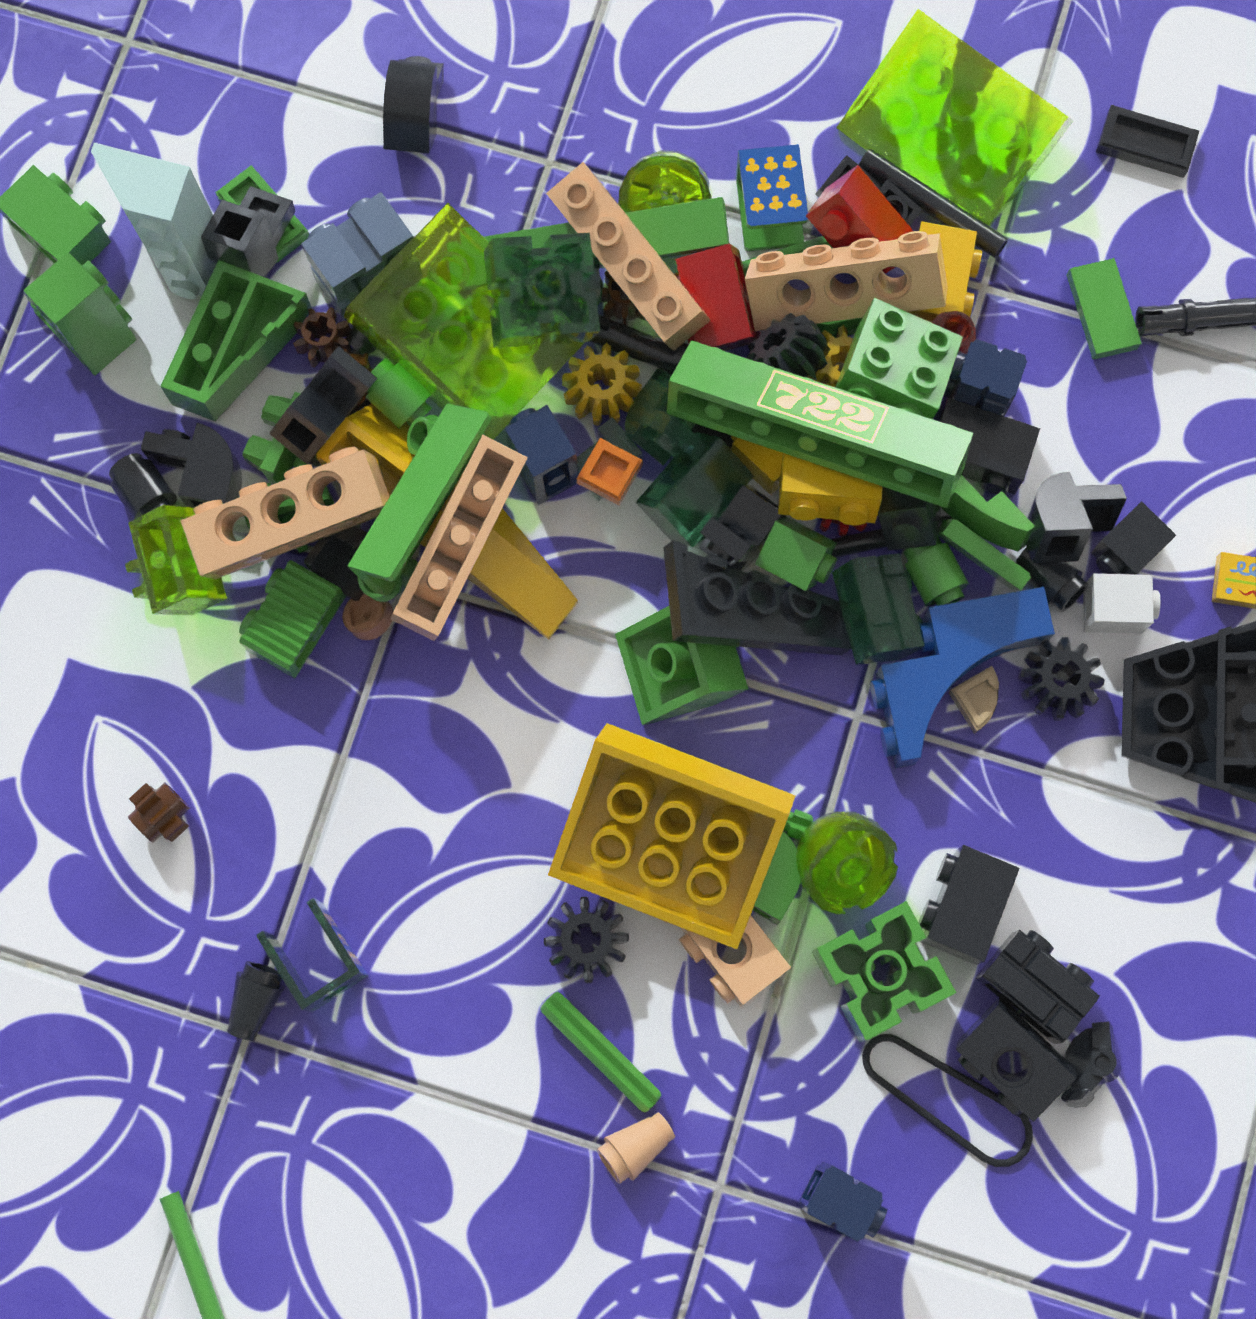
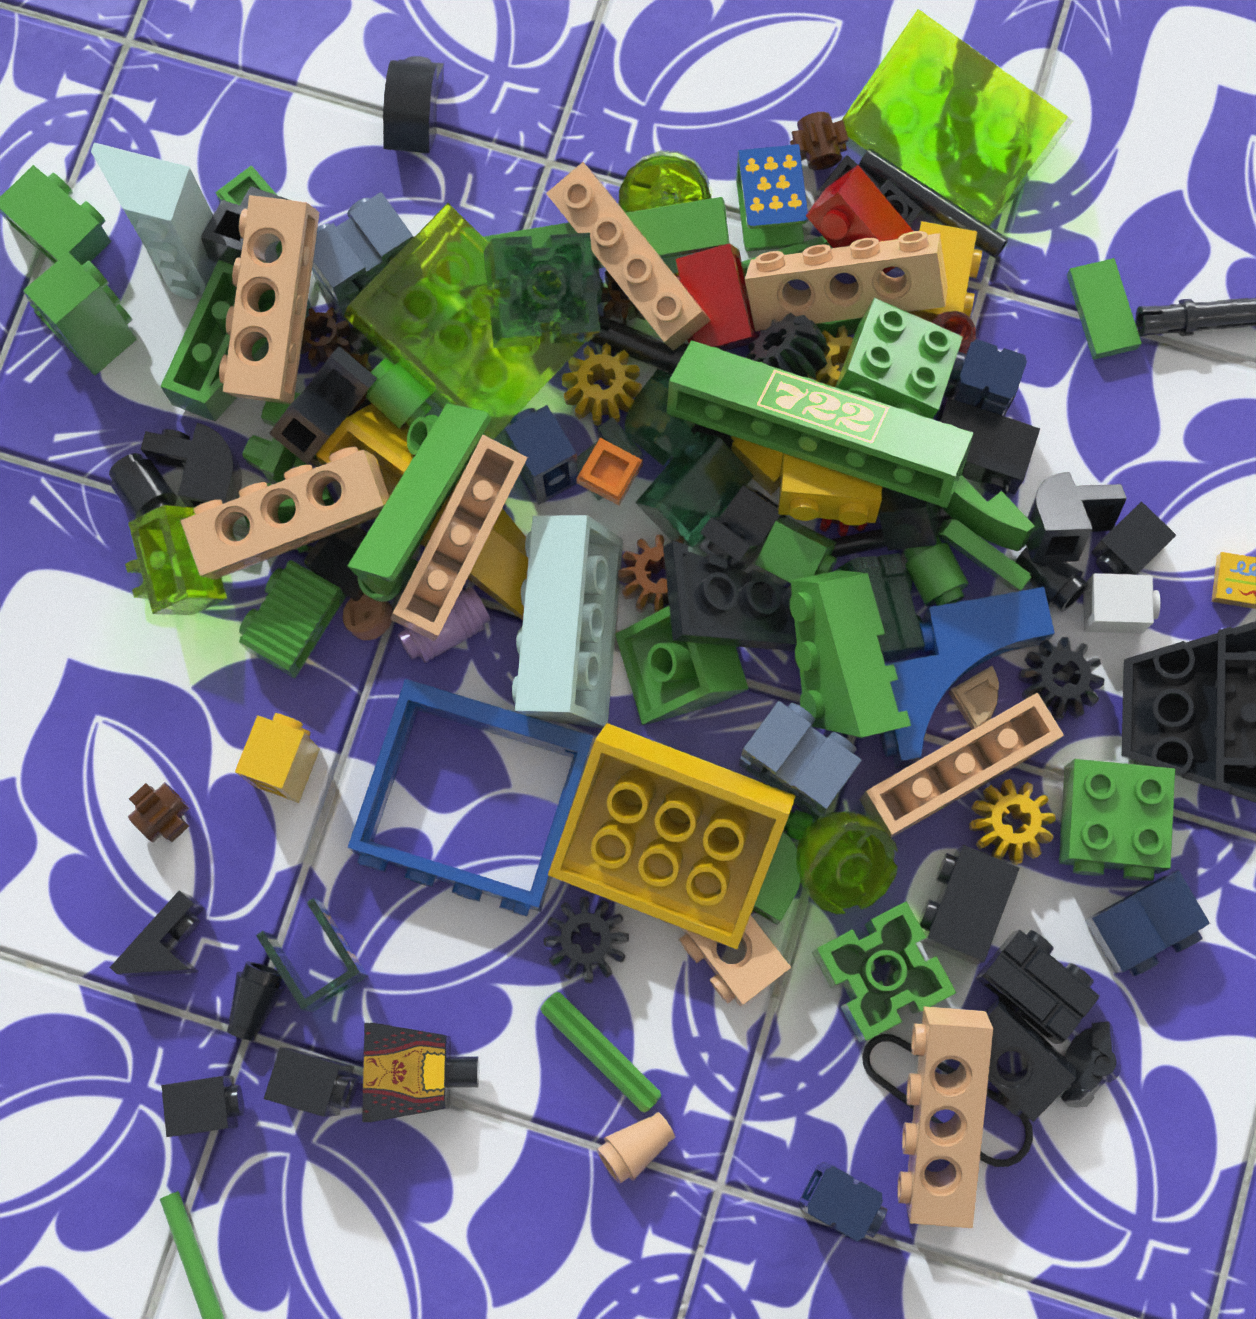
black tile [1096,105,1200,178] -> none
none -> black slope [109,890,204,977]
none -> black brick [161,1076,244,1137]
none -> light nougat brick [219,195,320,405]
none -> yellow brick [235,713,320,803]
none -> black brick [264,1047,358,1117]
none -> blue window [347,679,594,917]
none -> torso [362,1023,480,1122]
none -> lavender head [397,587,490,663]
none -> light aqua slope [512,515,623,728]
none -> dark orange gear [618,534,693,613]
none -> sand blue brick [738,700,862,822]
none -> reddish brown gear [790,111,849,171]
none -> bright green wedge [790,570,911,738]
none -> light nougat brick [859,693,1064,842]
none -> light nougat brick [897,1006,993,1228]
none -> yellow gear [969,779,1056,865]
none -> bright green brick [1059,759,1175,881]
none -> dark blue brick [1085,870,1210,977]

